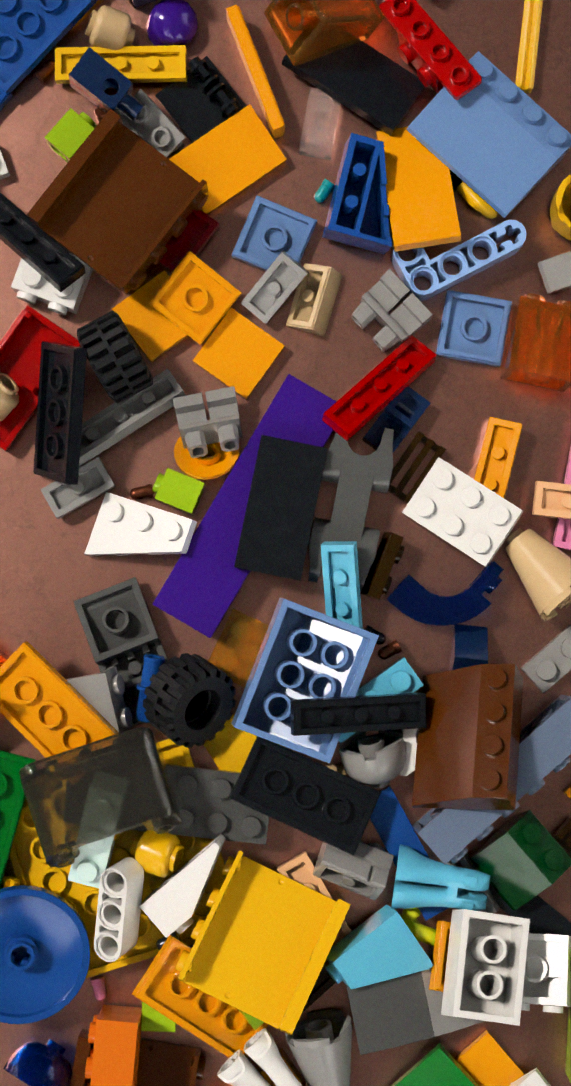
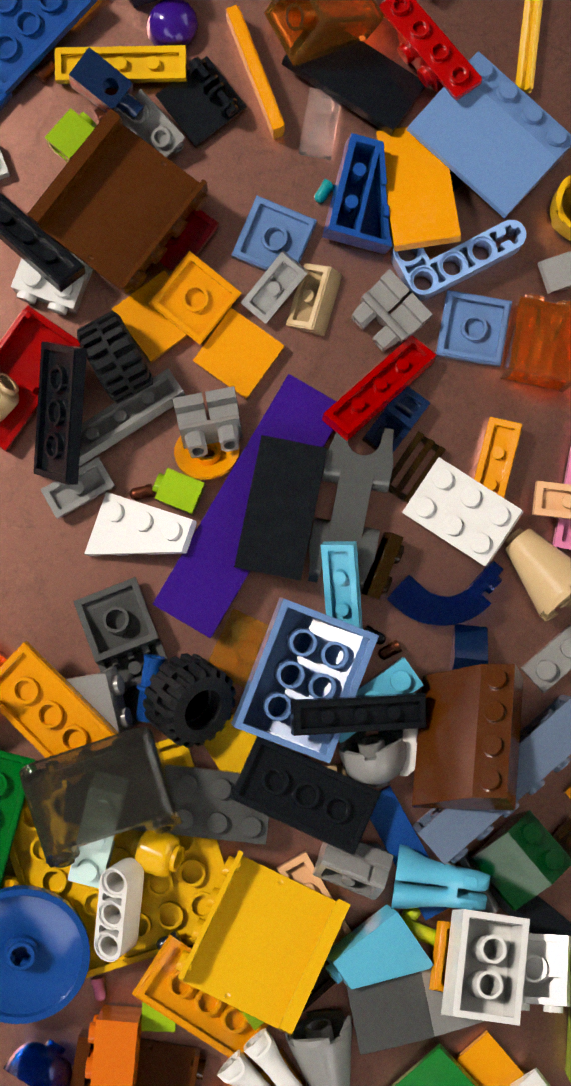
tan head [85,5,136,50] -> none
white slope [139,834,226,938] -> none
light orange tile [169,104,287,215] -> none
yellow arm [457,182,498,219] -> none

